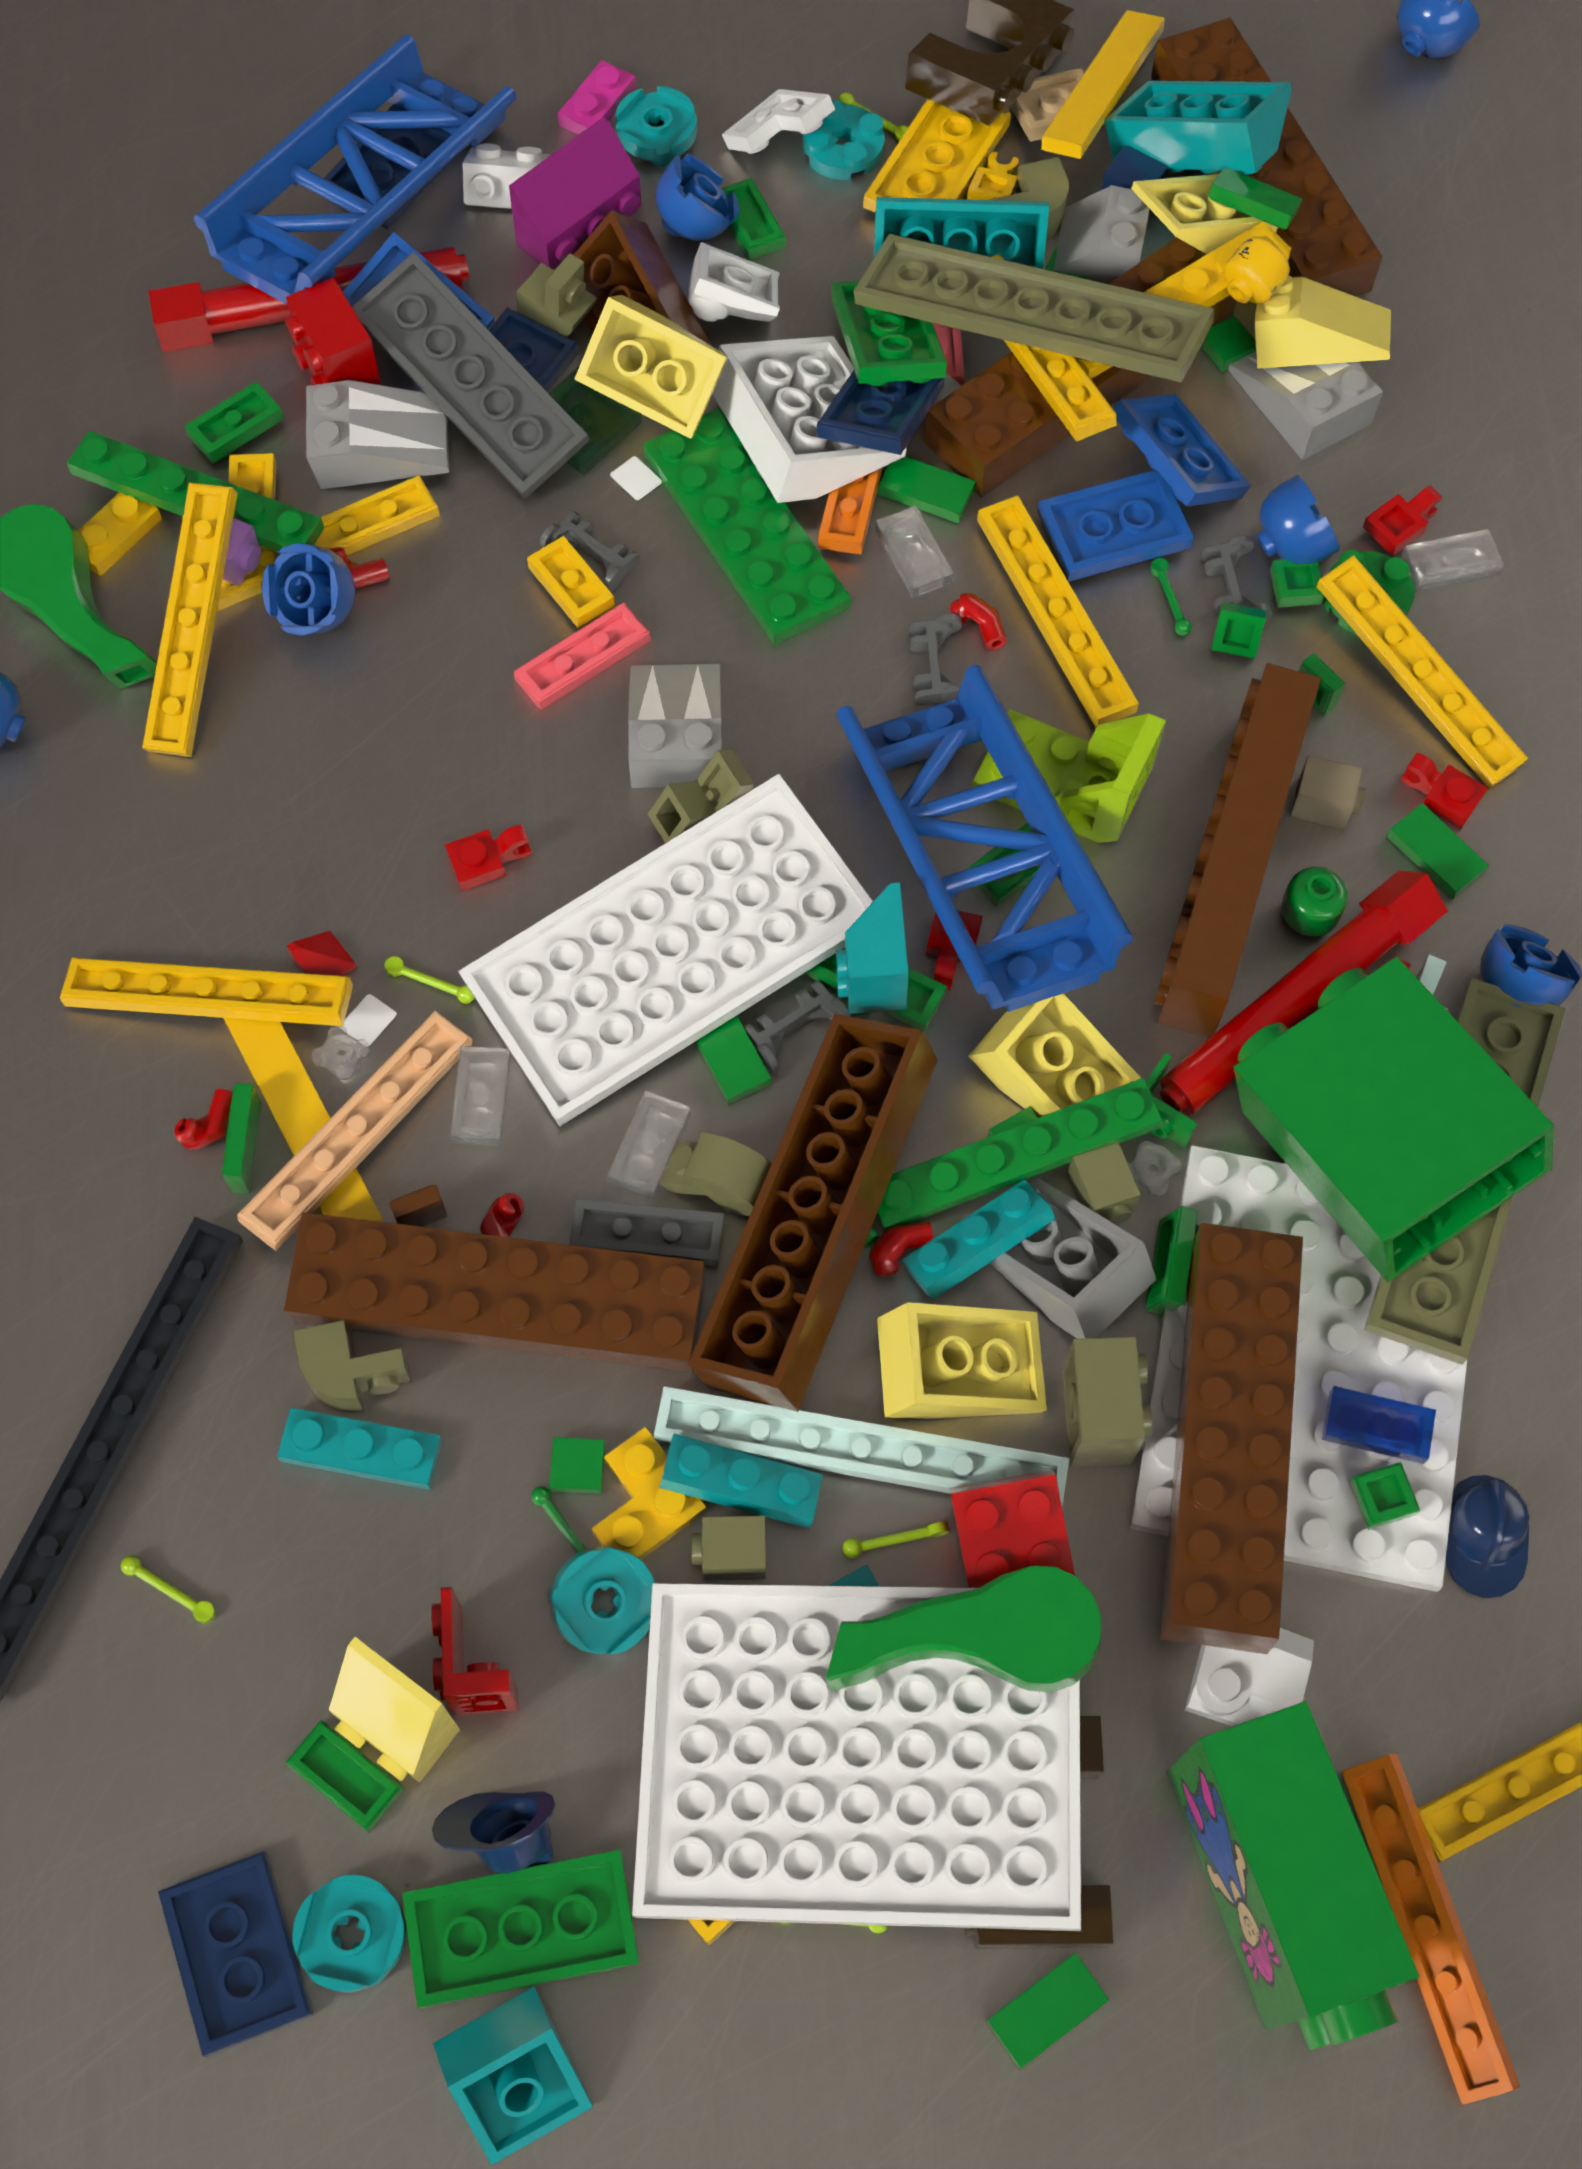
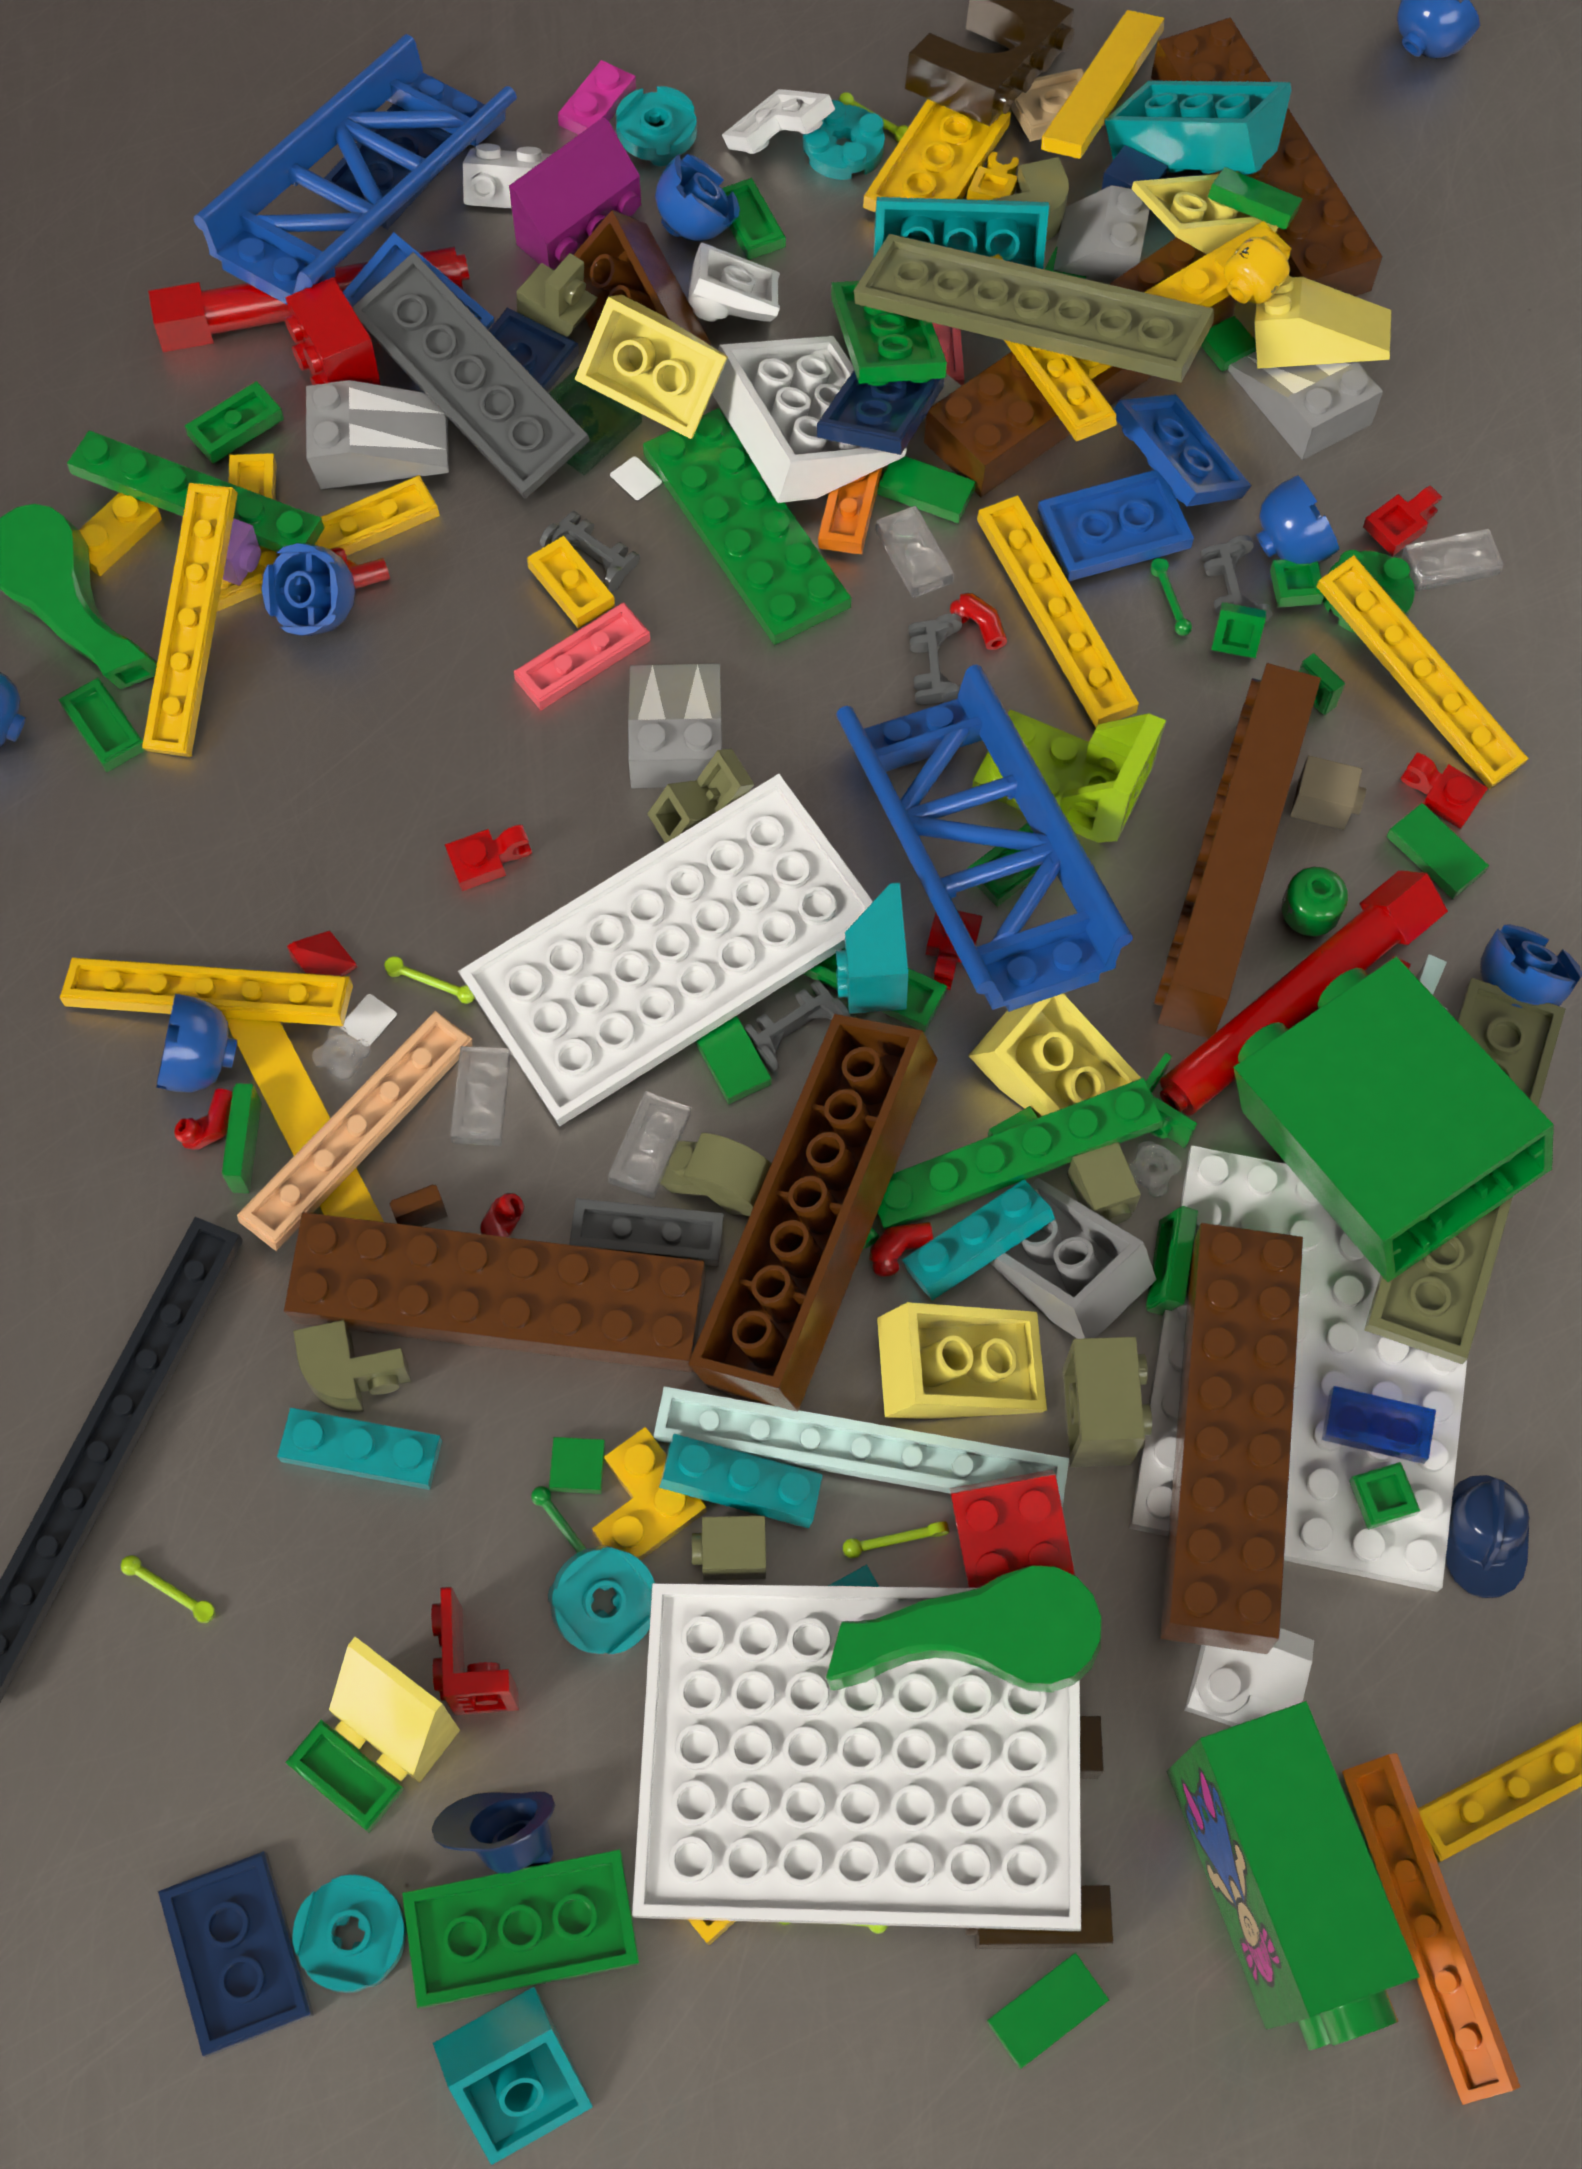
none -> green tile [58,677,146,772]
none -> blue cylinder [156,993,237,1092]

